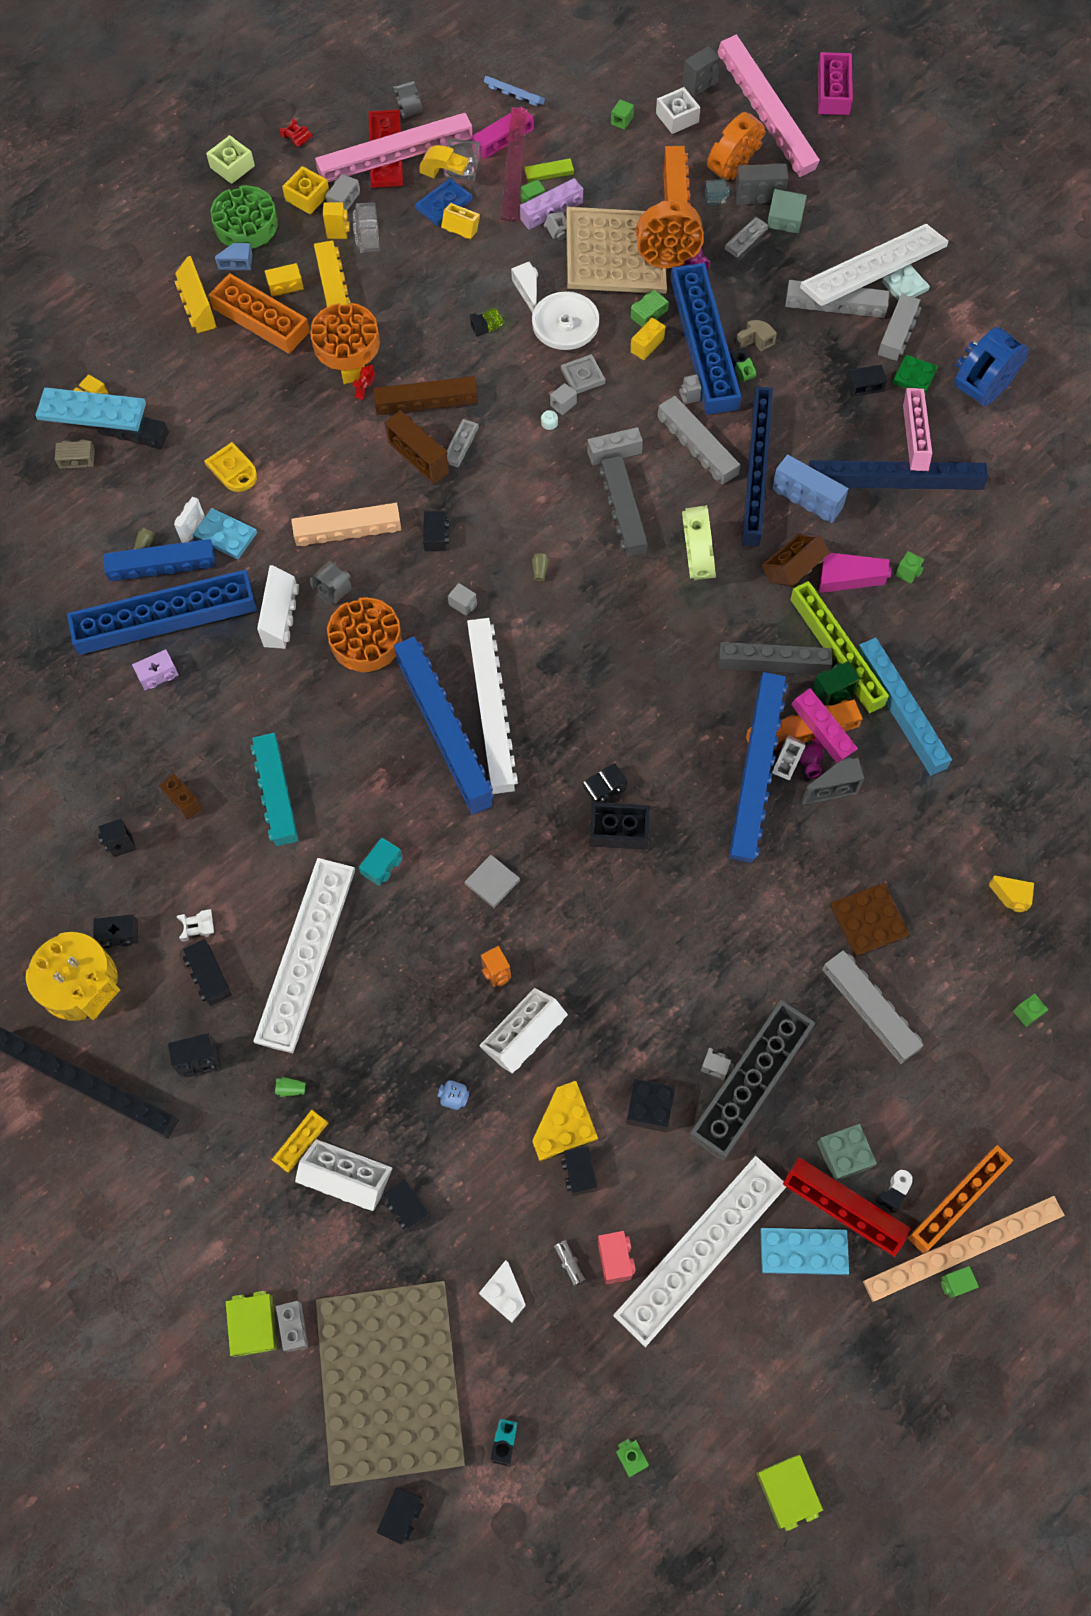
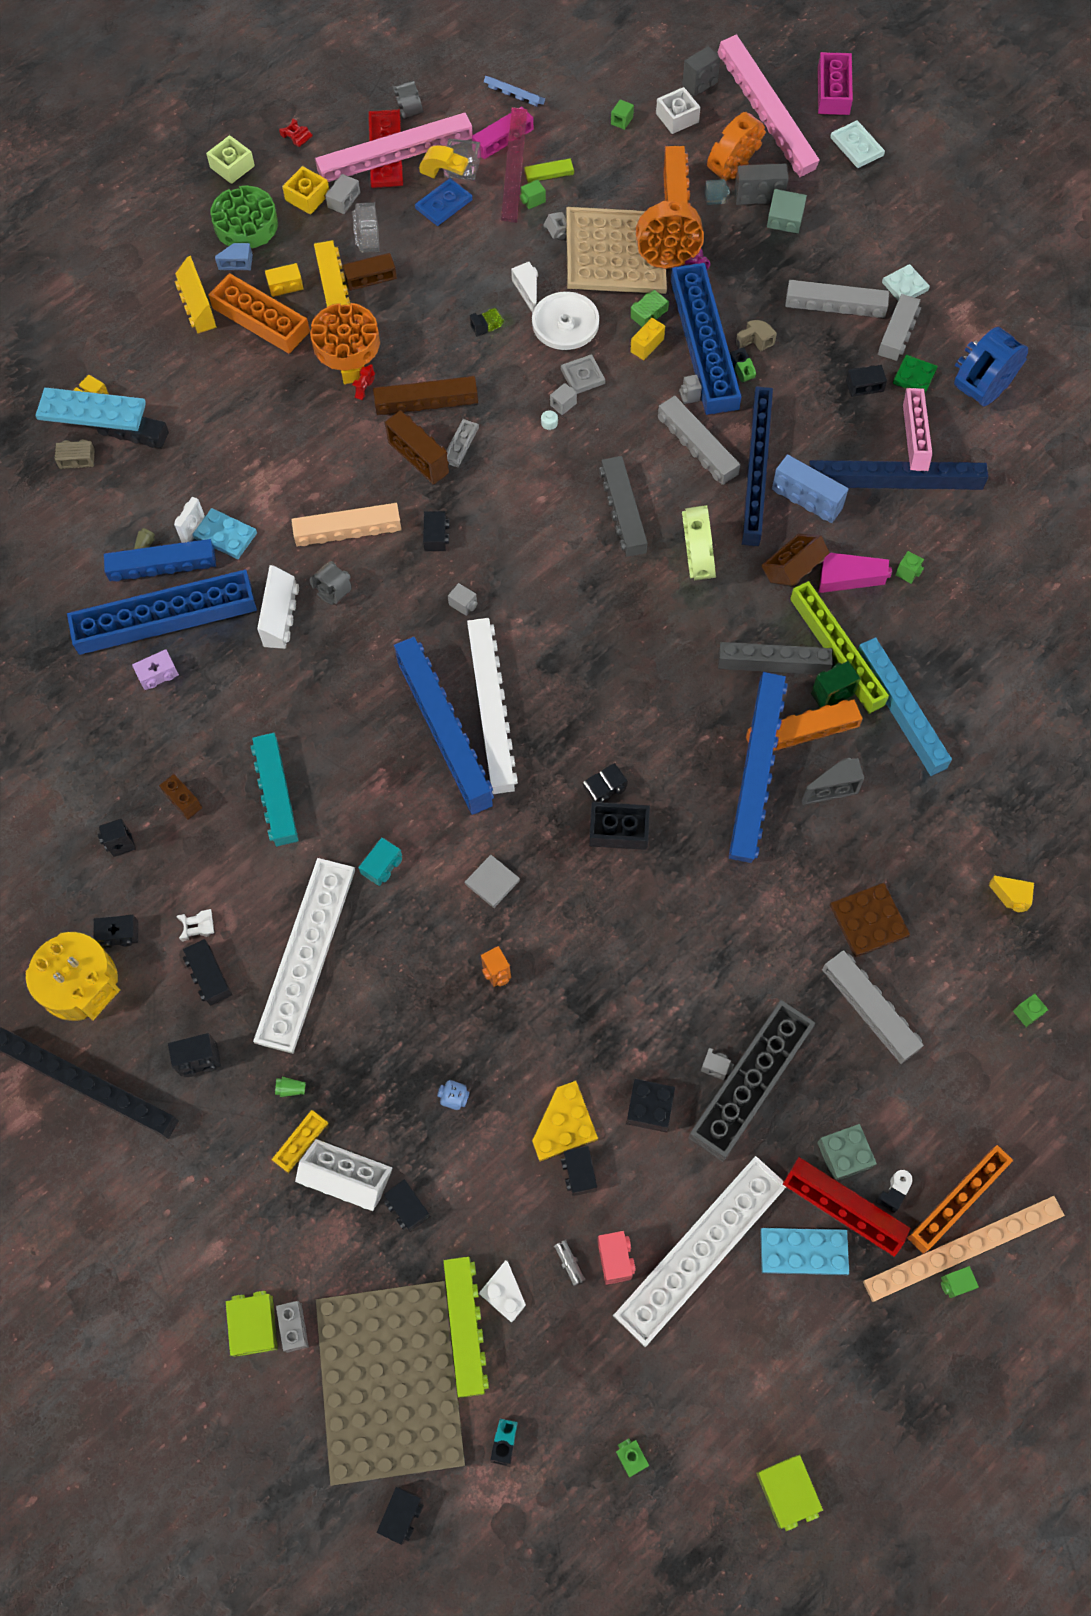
yellow tile [204,442,257,492] -> none
yellow brick [323,202,350,239] -> none
orange brick [327,597,402,672] -> none
yellow brick [441,203,480,239] -> none
white slope [479,988,568,1073] -> none
lavender brick [520,178,583,230] -> none
olive cone [532,553,549,582] -> none
light grey brick [587,427,643,466] -> none
light grey tile [724,217,769,257] -> none
light grey brick [772,735,805,780] -> none
dark pink brick [791,688,858,763] -> none
magenta animal [799,737,824,778] -> none
white plate [800,224,948,306] -> none
none -> reddish brown brick [343,253,397,291]
none -> lime brick [444,1257,489,1398]
none -> light aqua plate [830,120,885,168]

